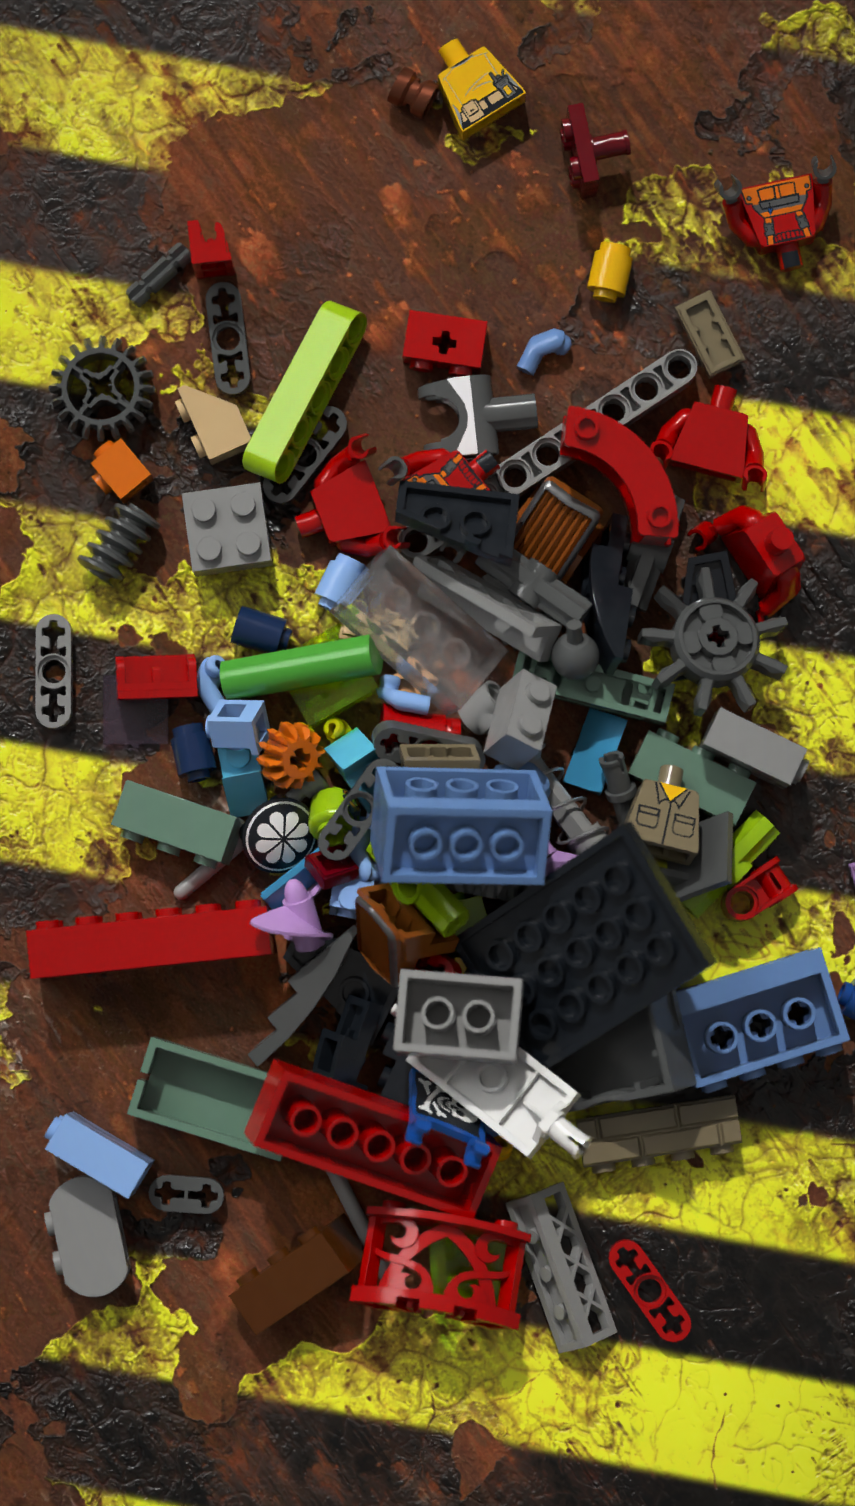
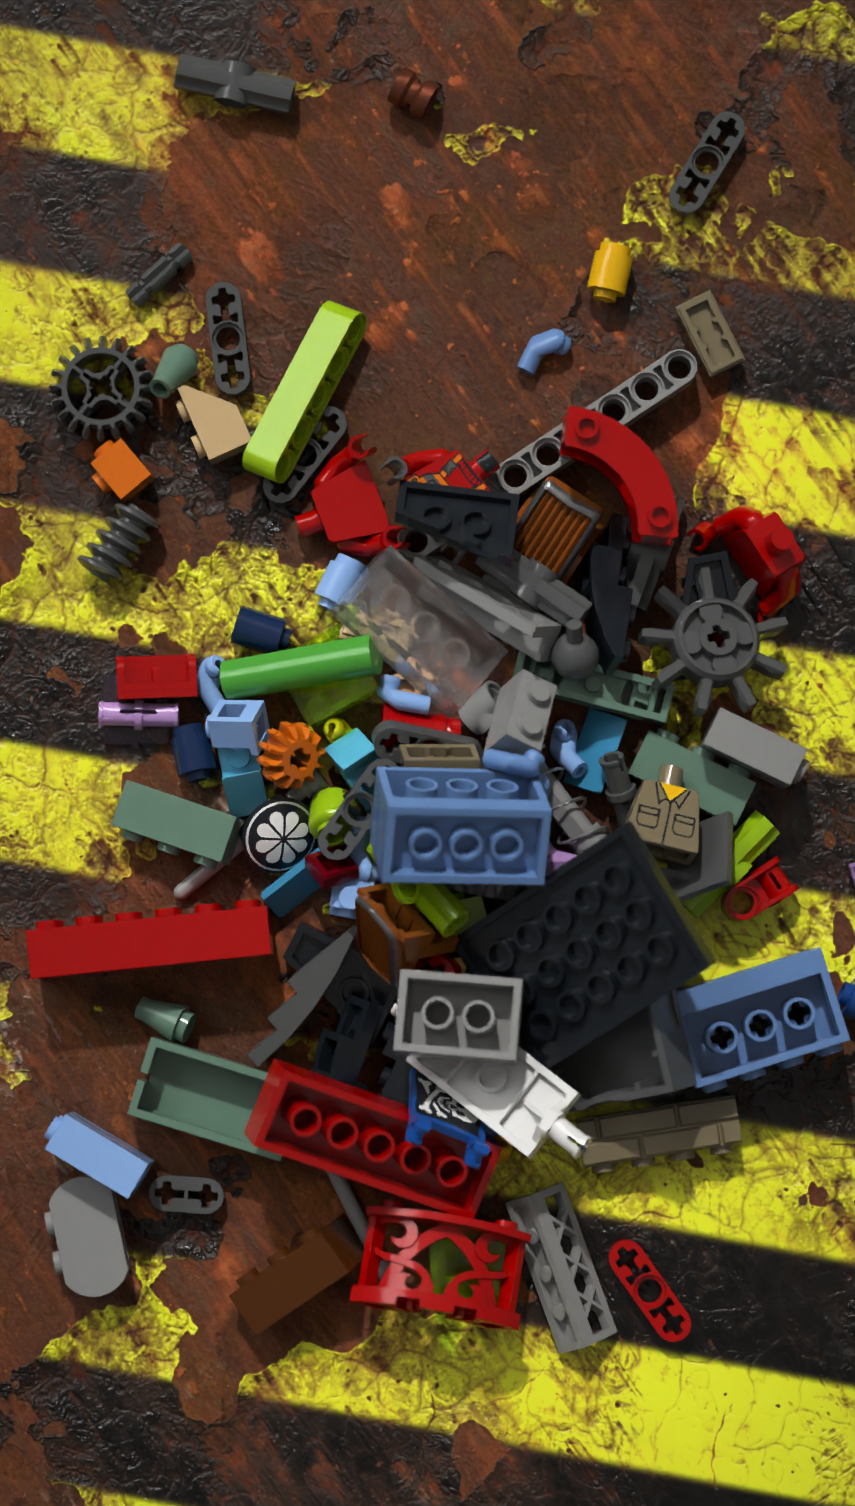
light grey beam [35,614,73,730] -> none
light grey brick [182,482,273,577] -> none
red hinge [187,220,236,279] -> none
lavender piece [250,879,333,952] -> none
red brick [402,310,488,377] -> none
dark grey connector [417,375,538,460] -> none
yellow torso [437,38,526,141] -> none
dark red plate [560,103,631,199] -> none
red torso [650,385,768,492] -> none
torso [714,155,837,272] -> none
none -> lavender pin [98,699,180,730]
none -> sand green cone [134,996,197,1043]
none -> sand green cone [149,344,198,398]
none -> dark grey piece [174,54,296,115]
none -> medium blue arm [482,748,545,778]
none -> light blue arm [550,719,588,778]
none -> dark grey beam [668,111,745,216]

